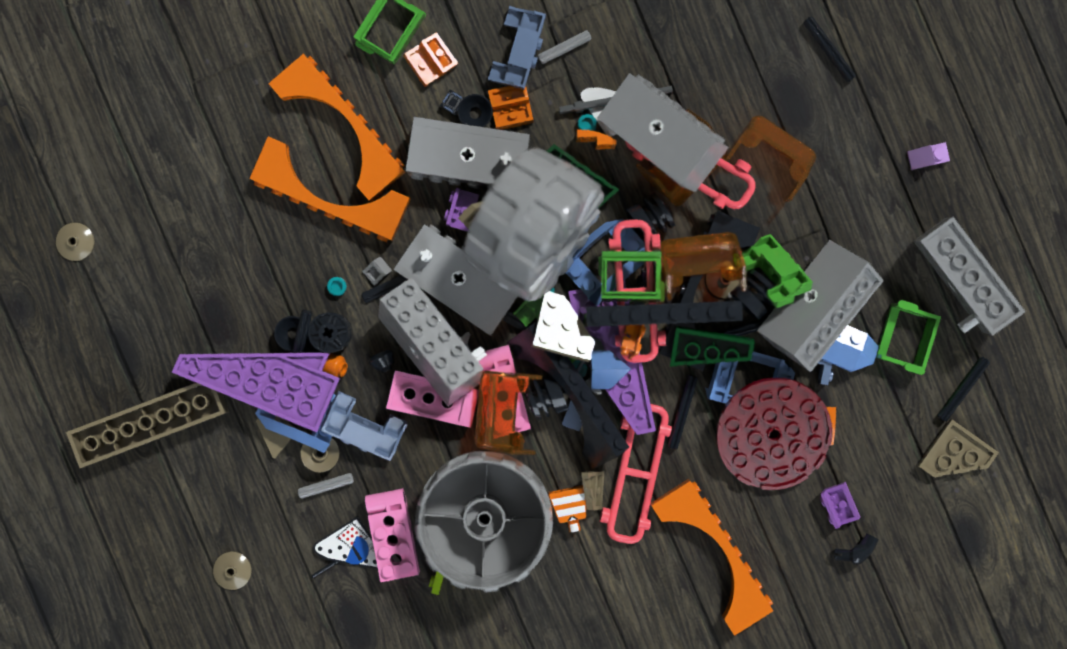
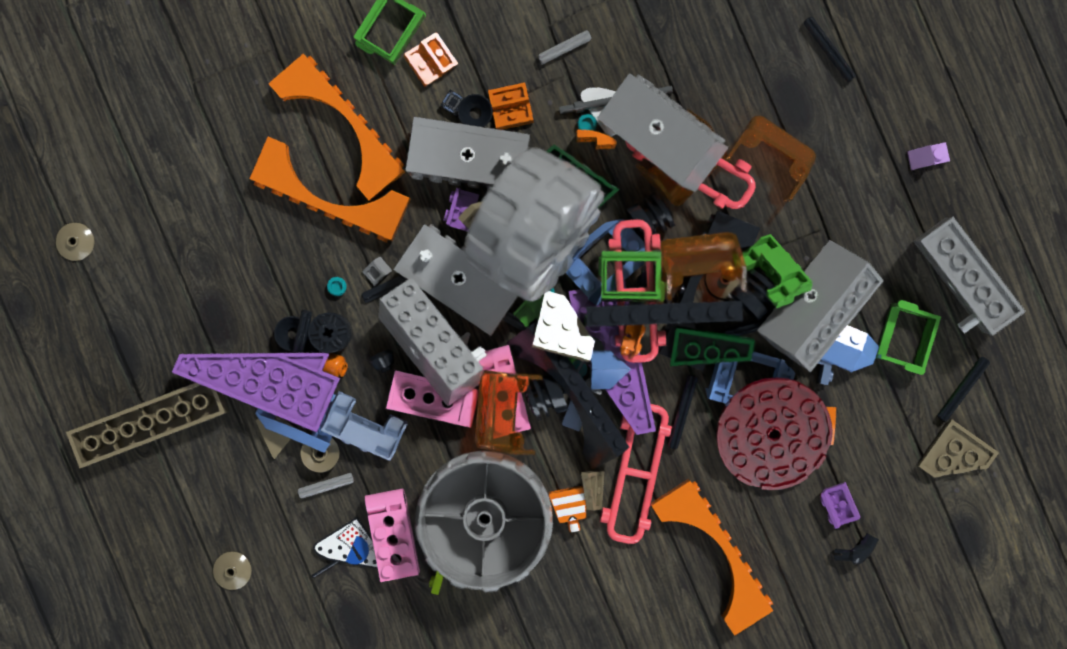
sand blue bracket [488,6,546,90] -> none

